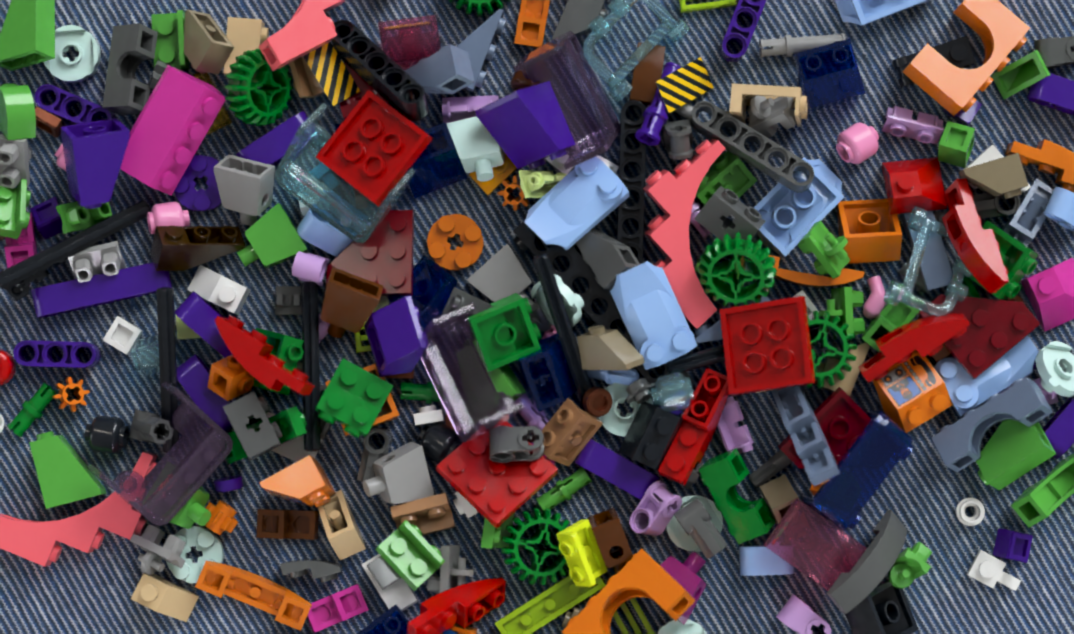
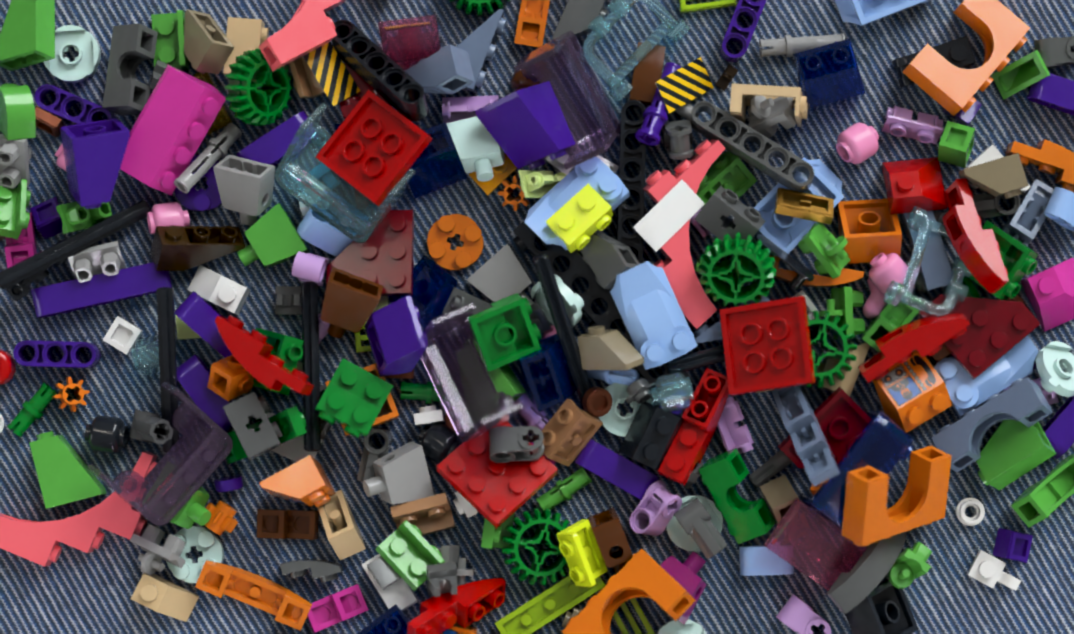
none -> light grey pin [174,123,242,194]
none -> dark grey tile [427,562,457,597]
none -> neon yellow bracket [546,184,613,253]
none -> white sticker [633,180,705,252]
none -> dark brown piece [715,64,738,91]
none -> black piece [755,234,814,290]
none -> pearl gold tile [775,188,834,225]
none -> orange arch [842,446,952,546]
none -> bright pink head [868,253,911,295]

